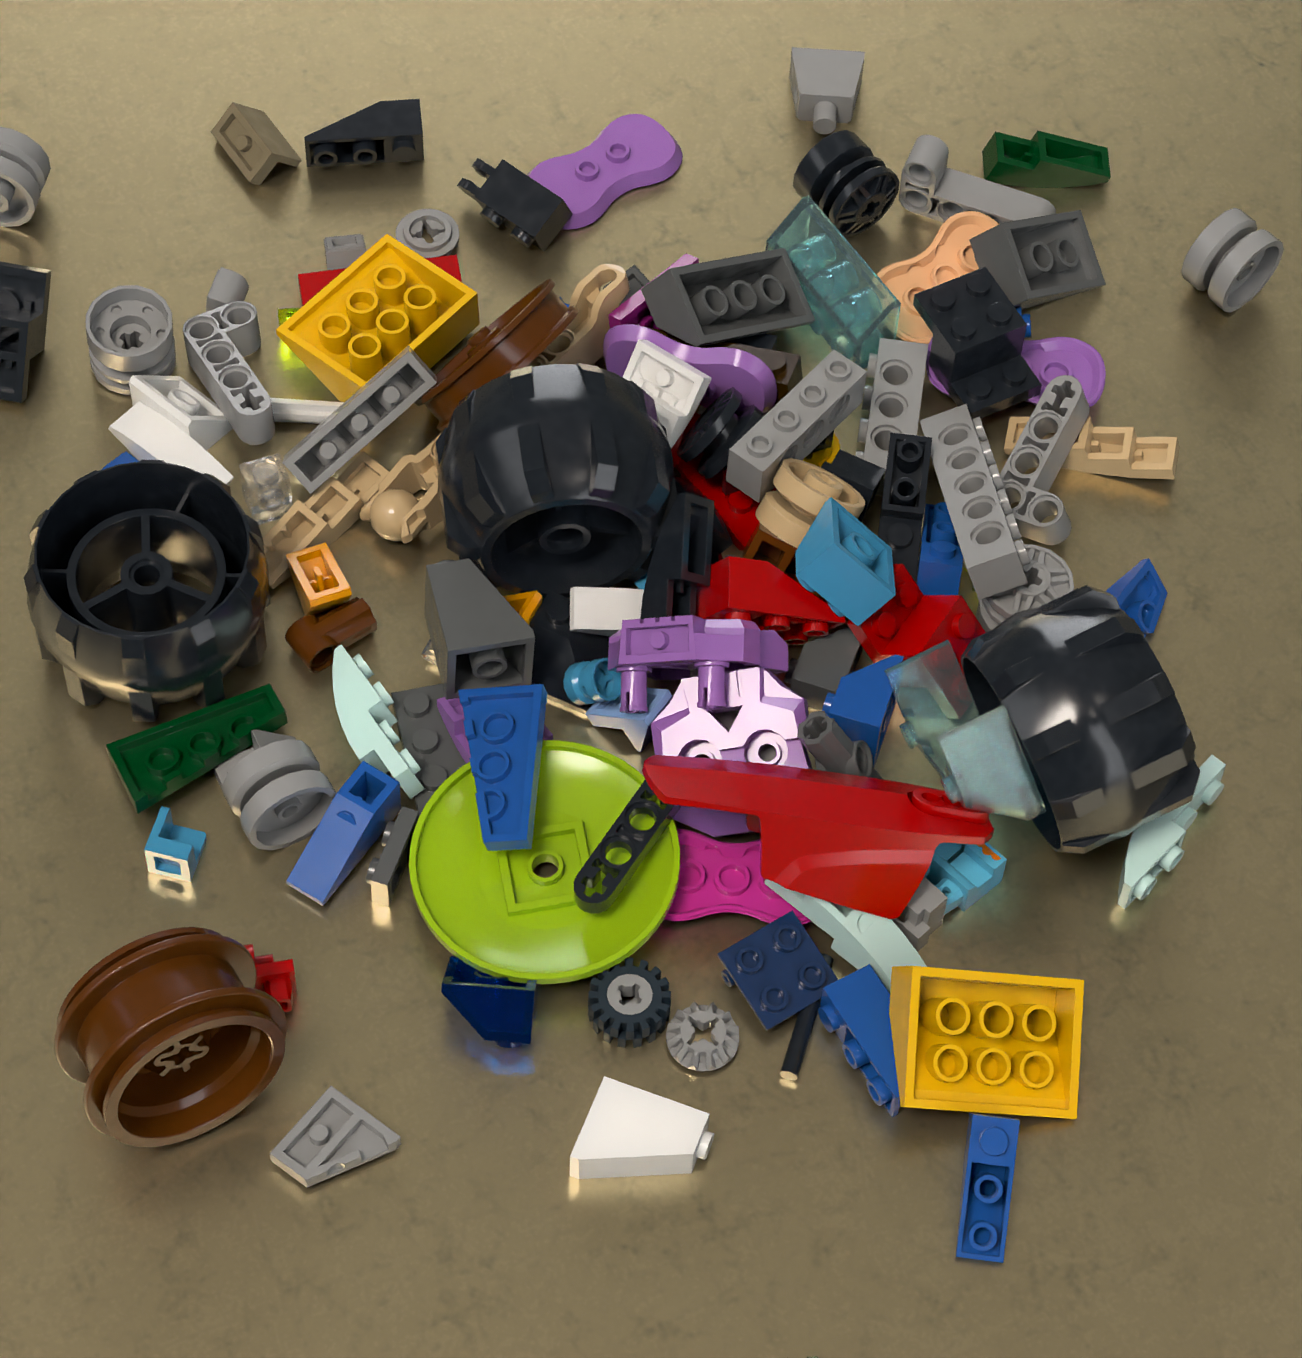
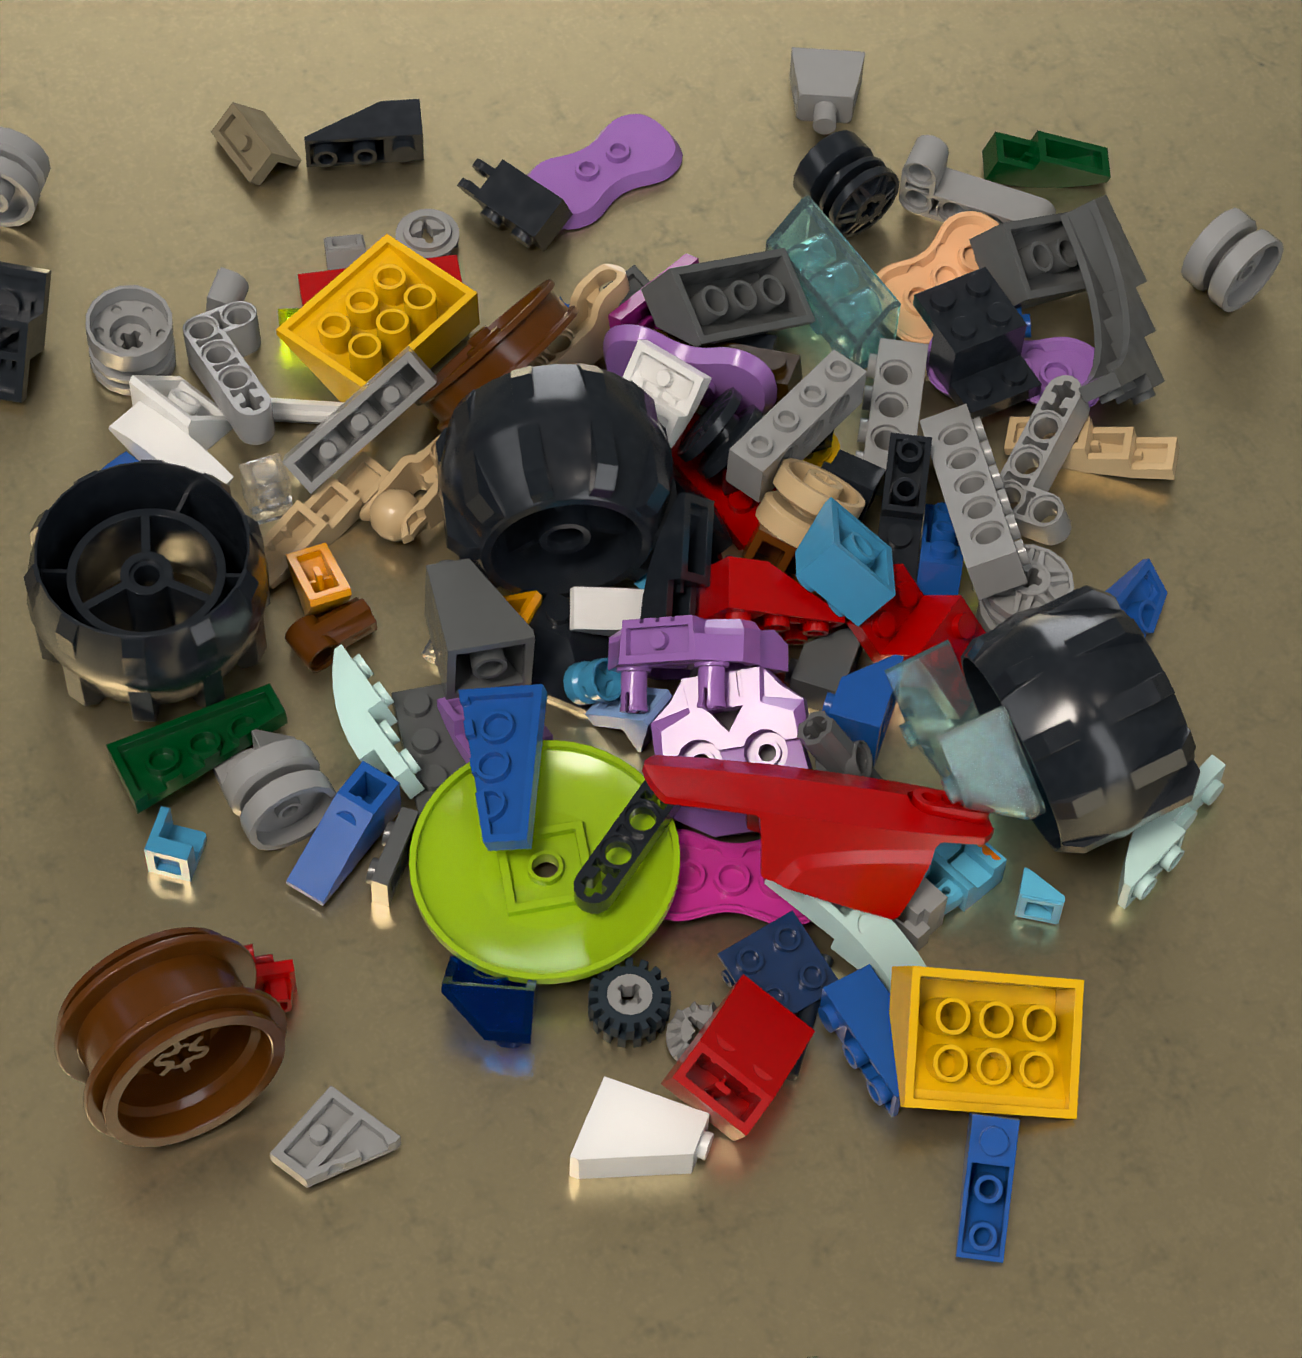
none -> red slope [661,974,815,1141]
none -> medium azure slope [1014,867,1065,924]
none -> dark grey arch [1060,195,1165,405]

